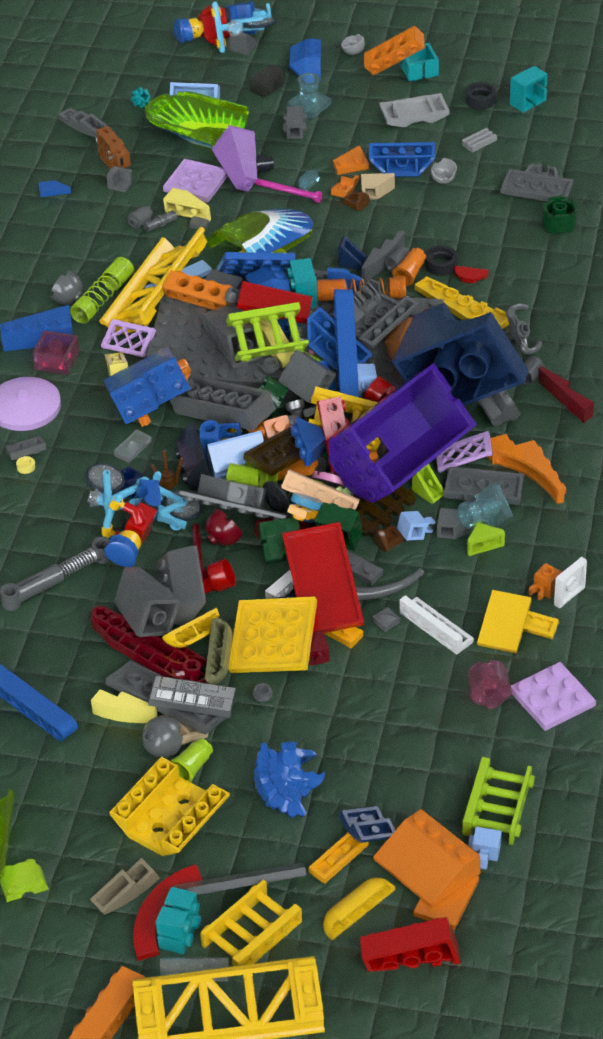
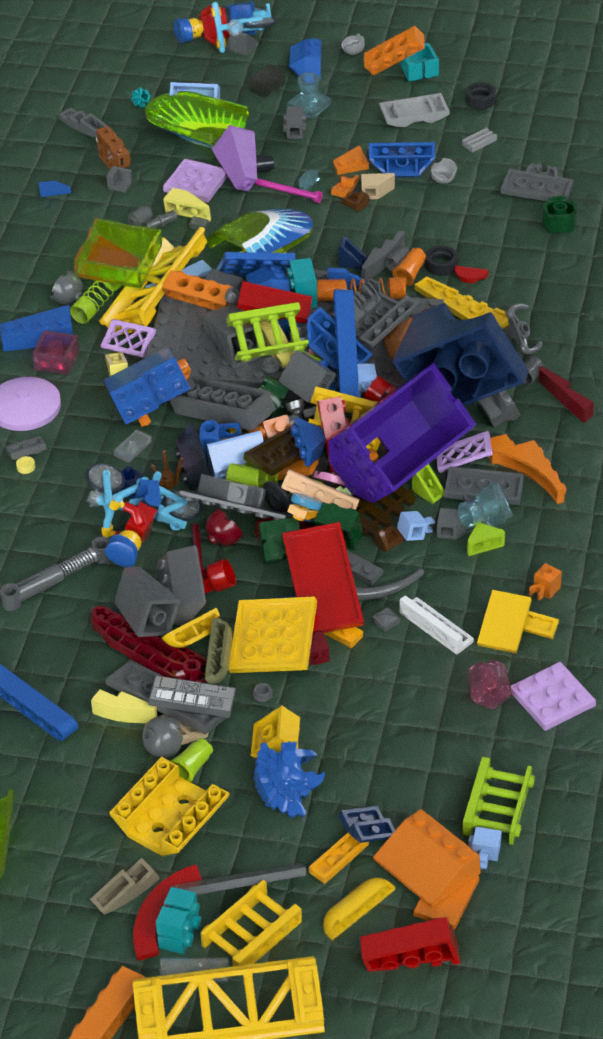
lime cylinder [0,859,49,902] -> none
white piece [265,570,294,599] -> none
teal piece [510,66,548,113] -> none
white tile [554,557,587,608] -> none
none -> clear neon green tile [74,218,162,289]
none -> yellow slope [251,706,300,758]

